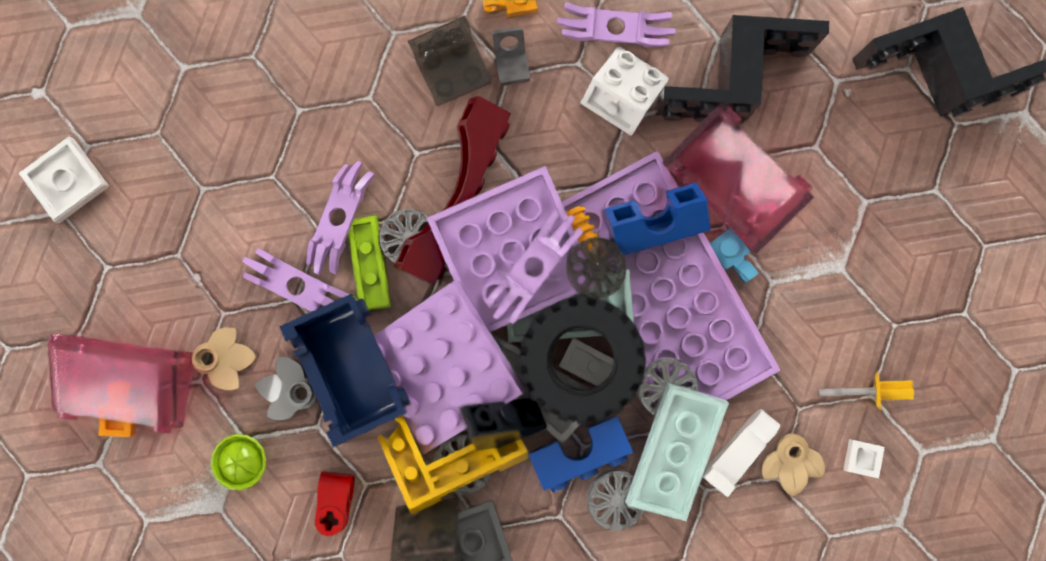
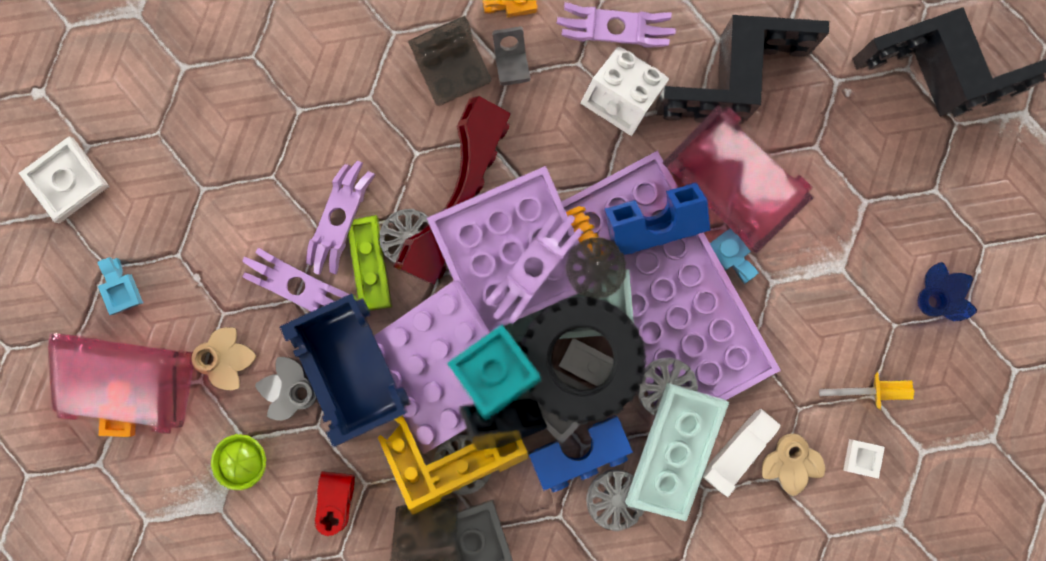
none -> medium azure plate [97,257,143,315]
none -> teal plate [447,324,542,419]
none -> clear blue plate [917,262,977,321]

